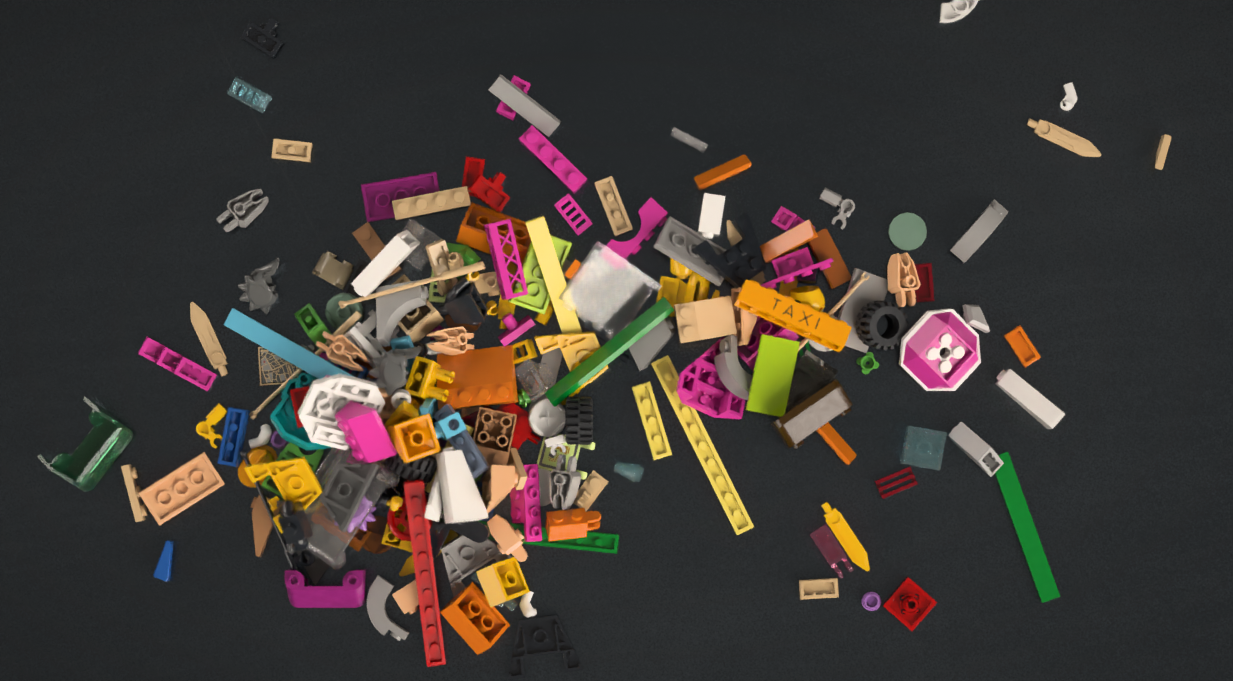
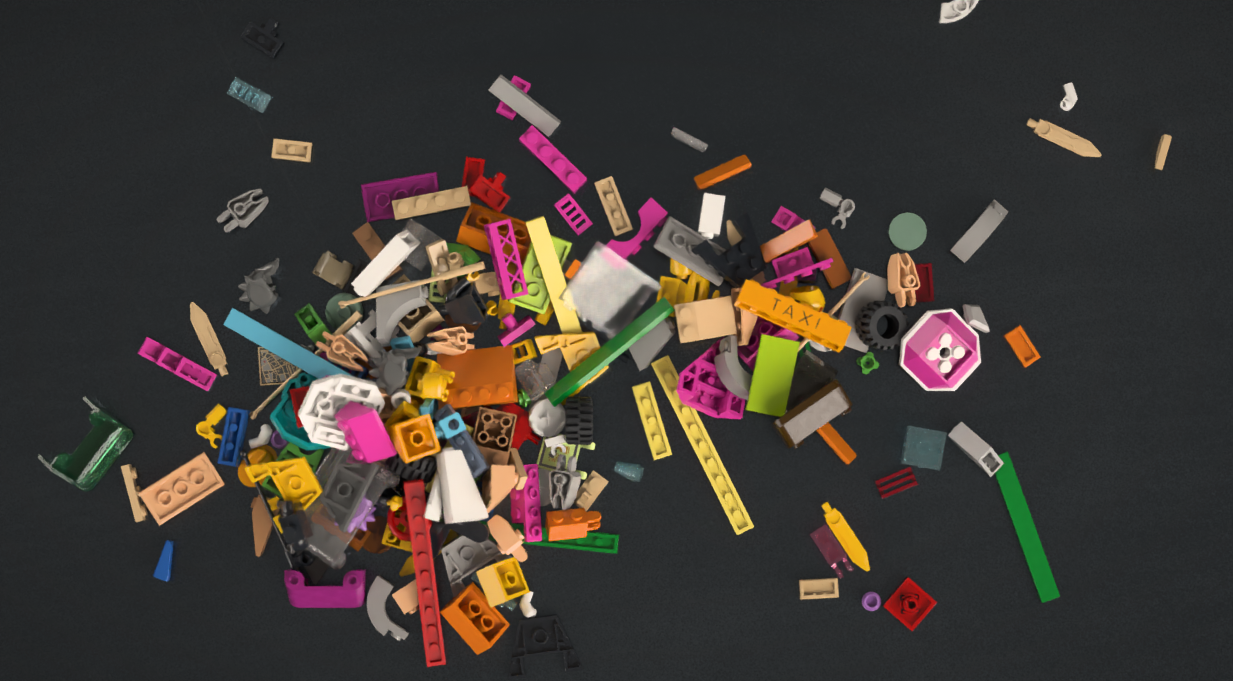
white slope [995,369,1065,429] -> none
none -> yellow head [418,373,446,398]

